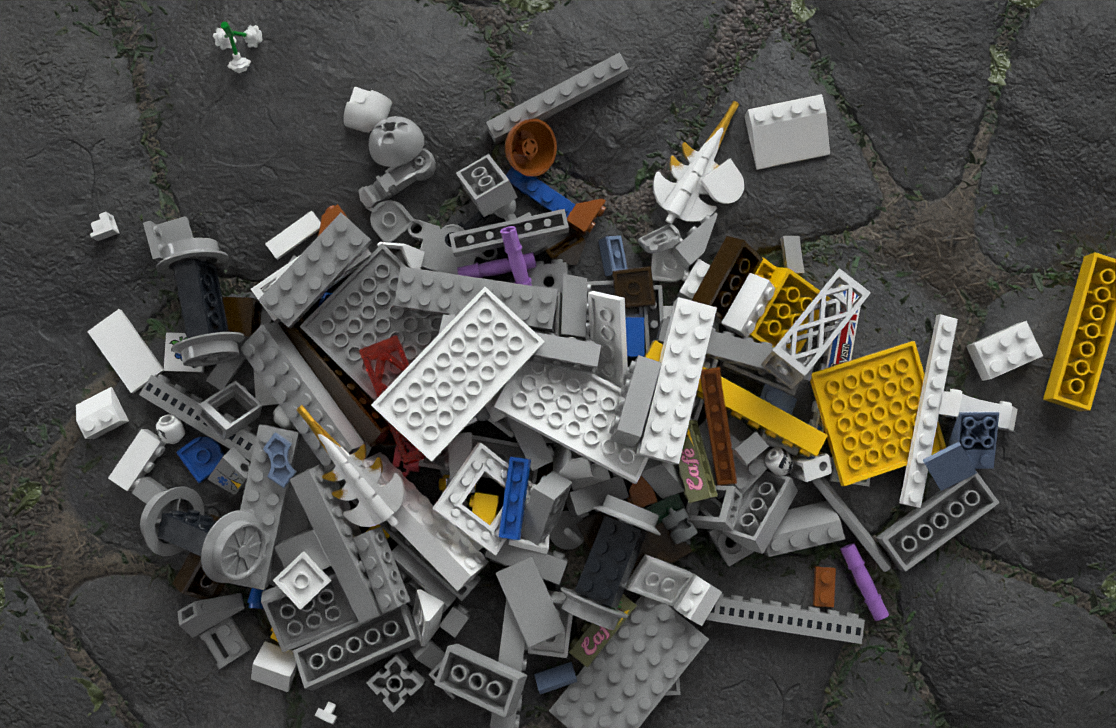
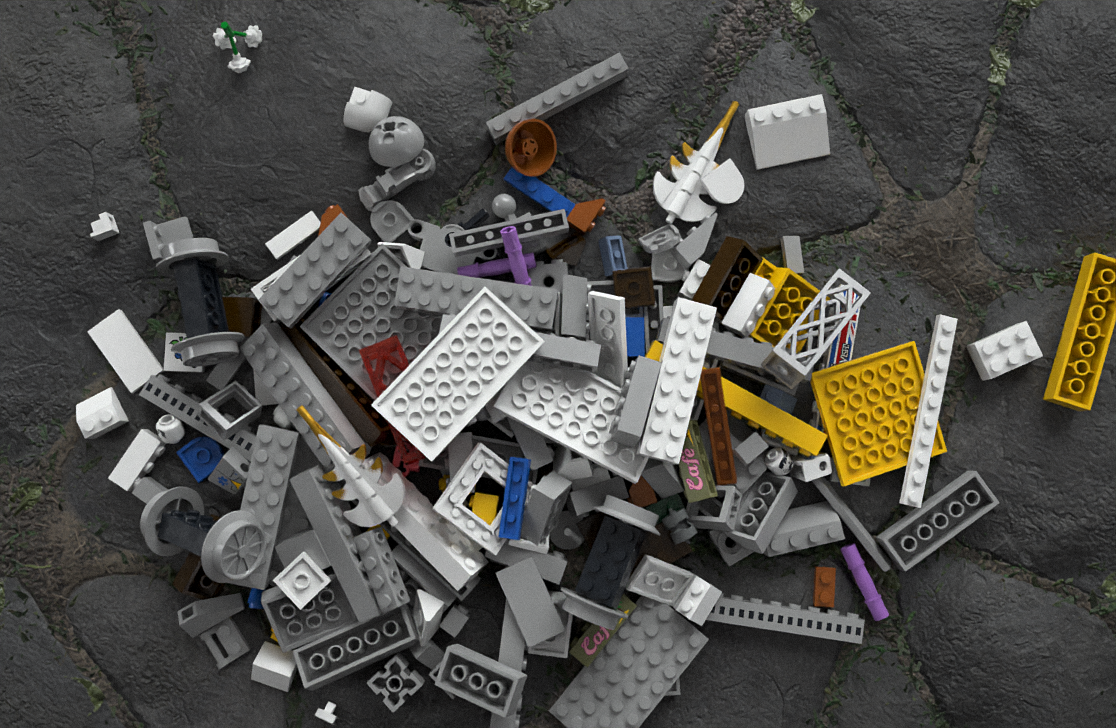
sand blue tile [263,432,297,488] -> none
light grey brick [456,154,518,217] -> none
sand blue tile [534,662,578,694] -> none
sand blue tile [923,442,977,491] -> none
white brick [939,389,1018,432] -> none
sand blue slope [948,412,999,469] -> none

